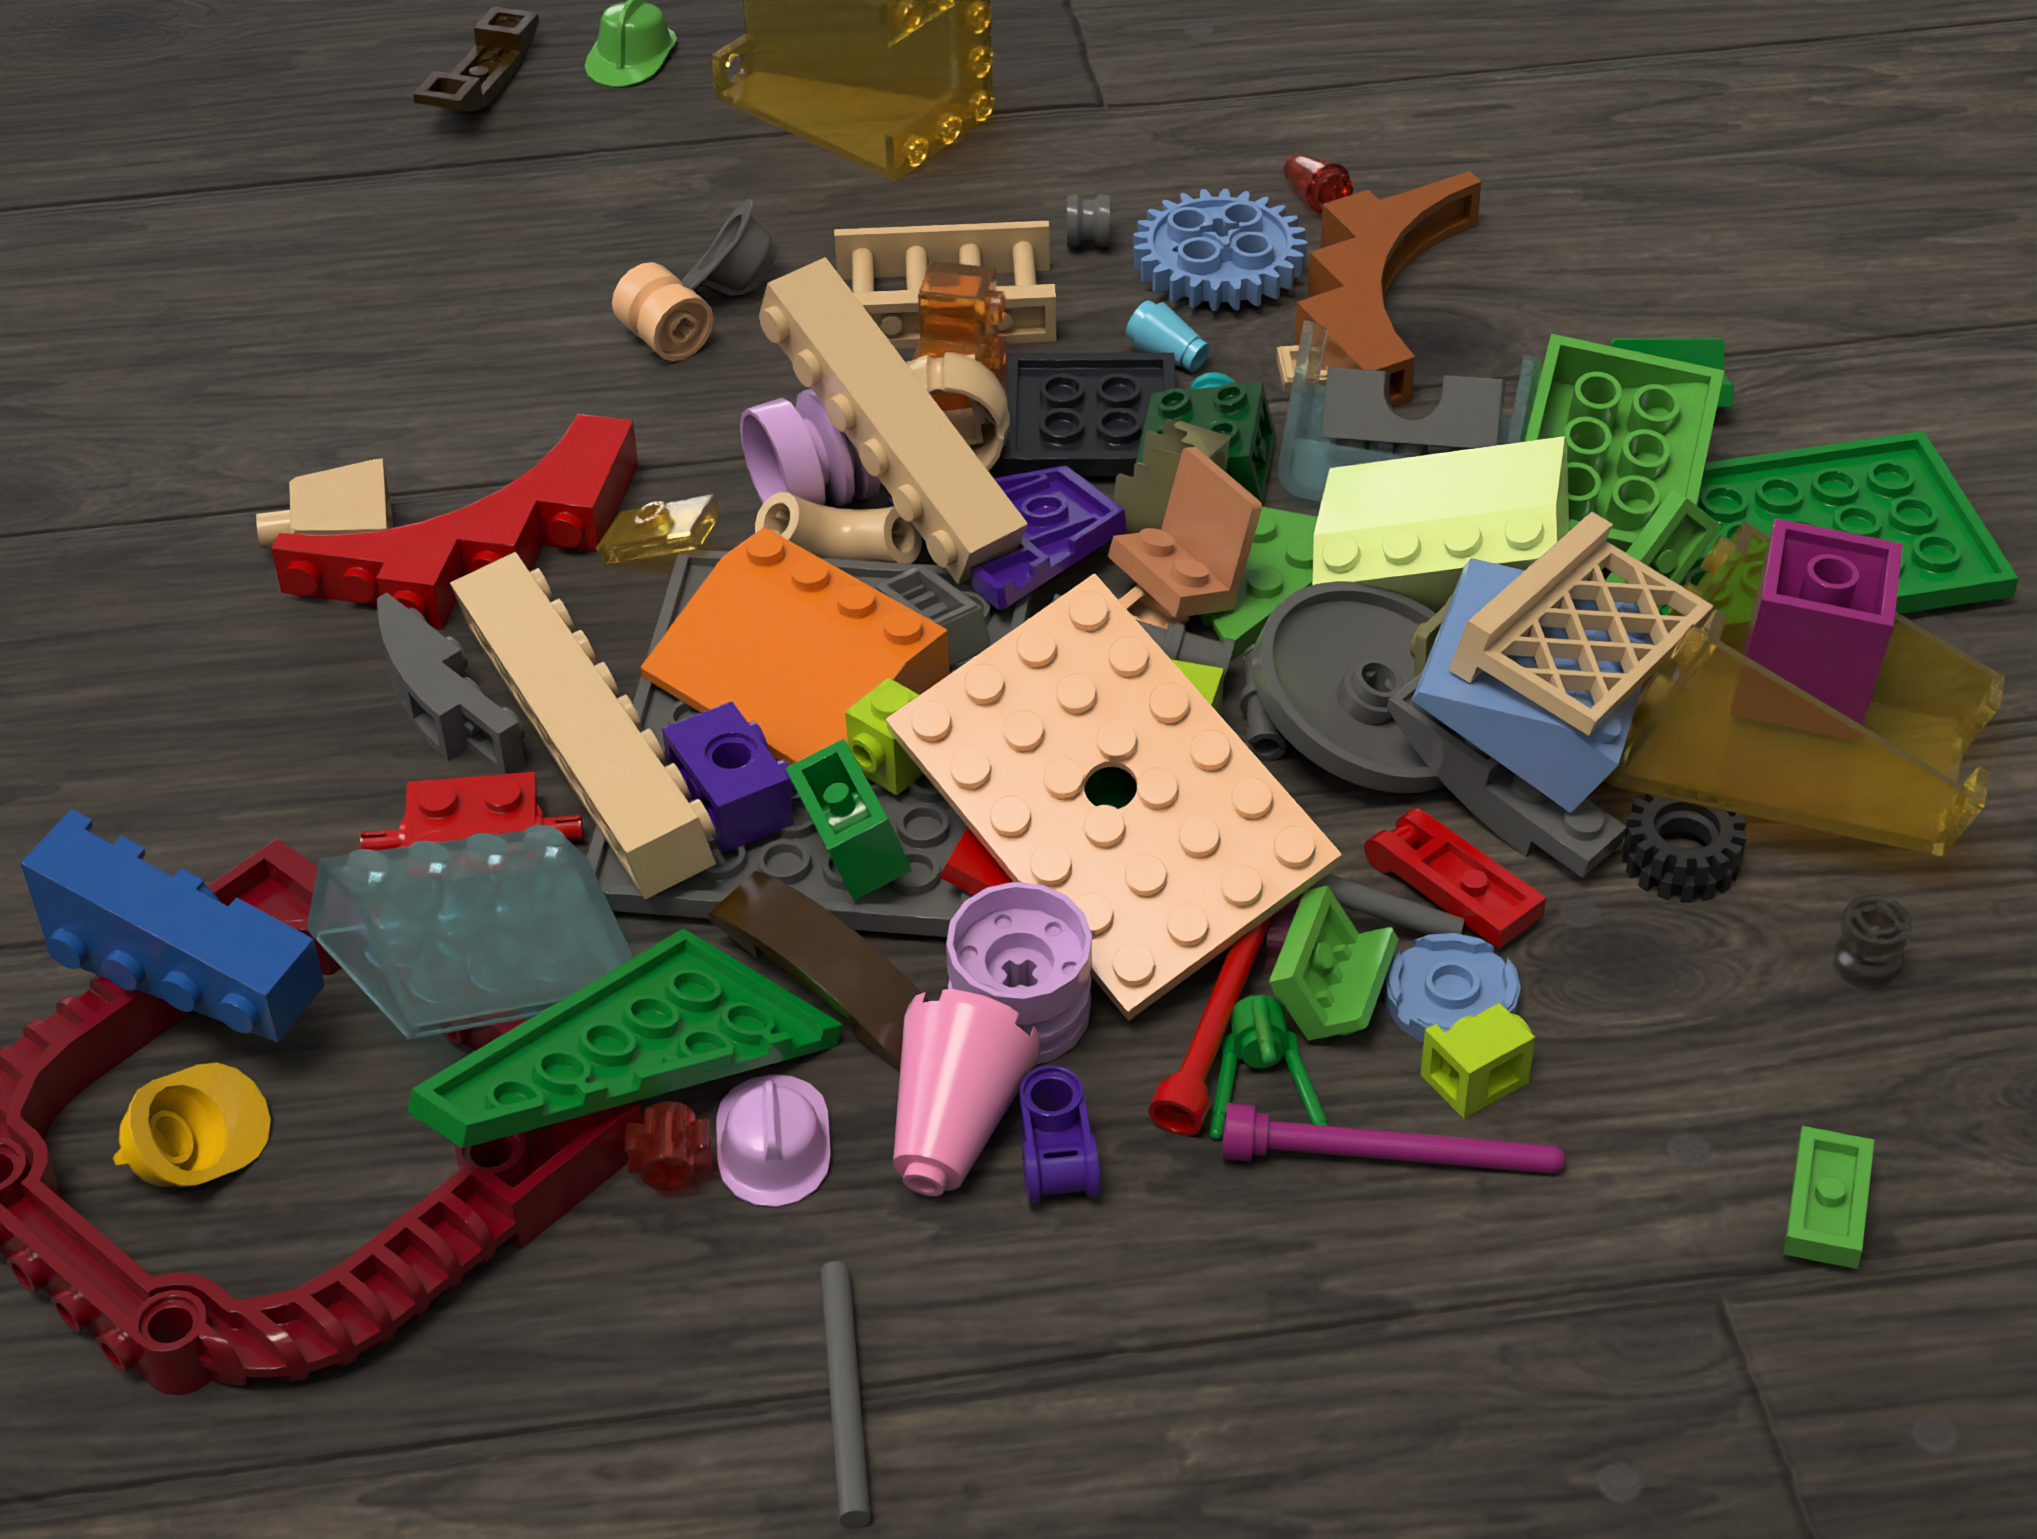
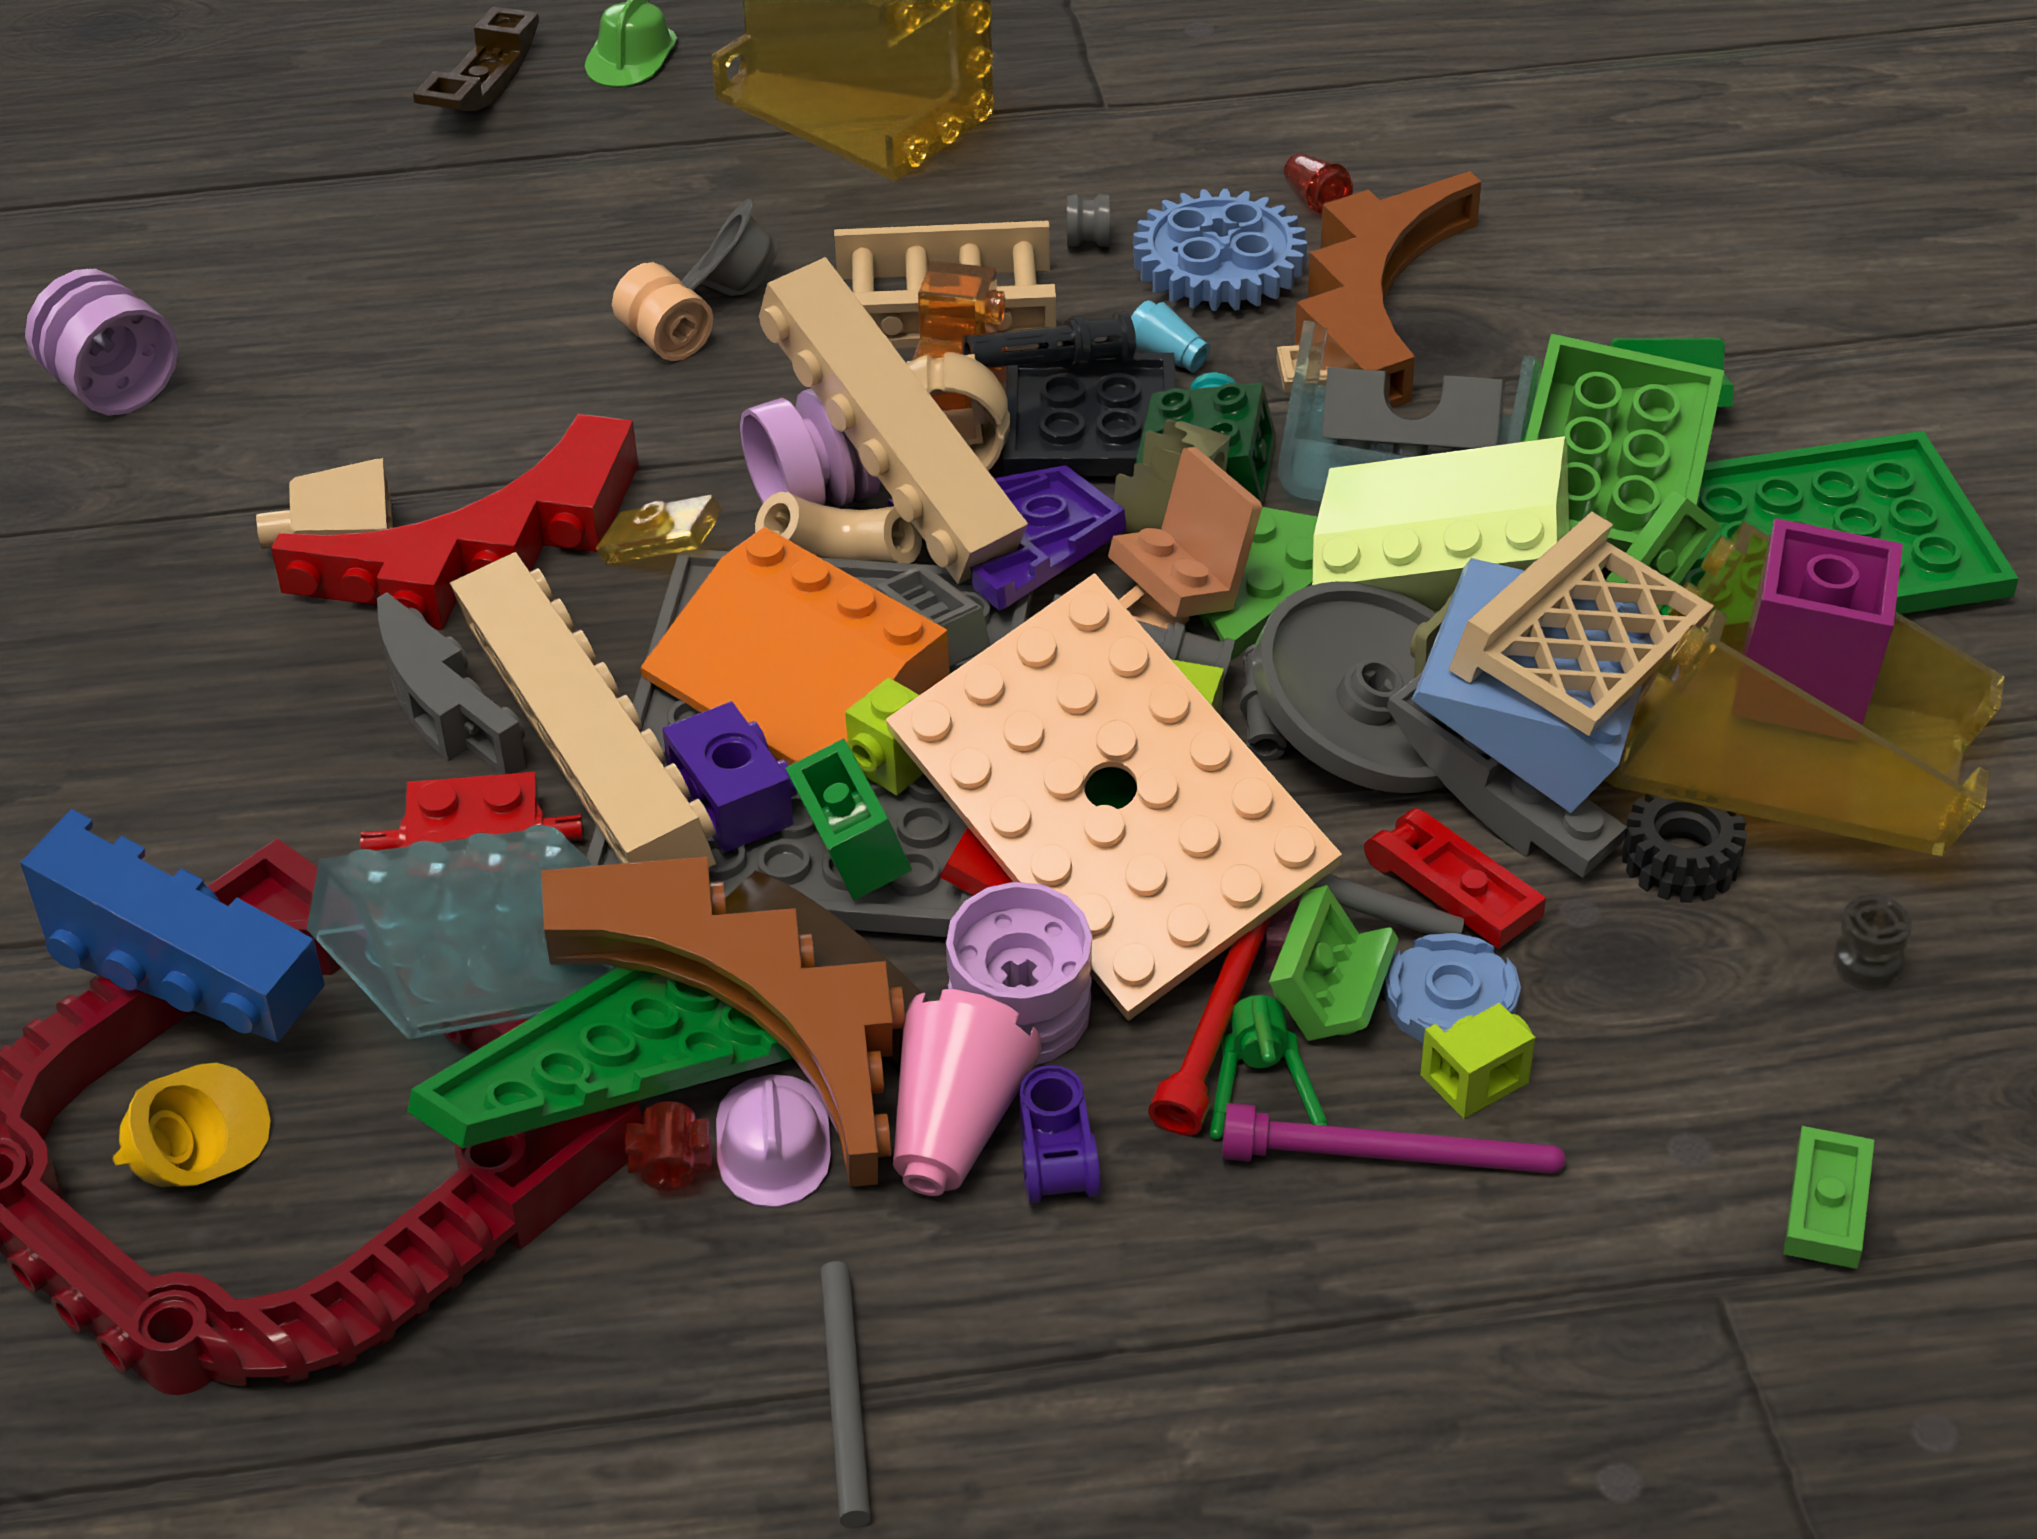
none -> lavender wheel [25,269,179,416]
none -> dark orange arch [541,856,905,1187]
none -> black pin [962,311,1136,368]

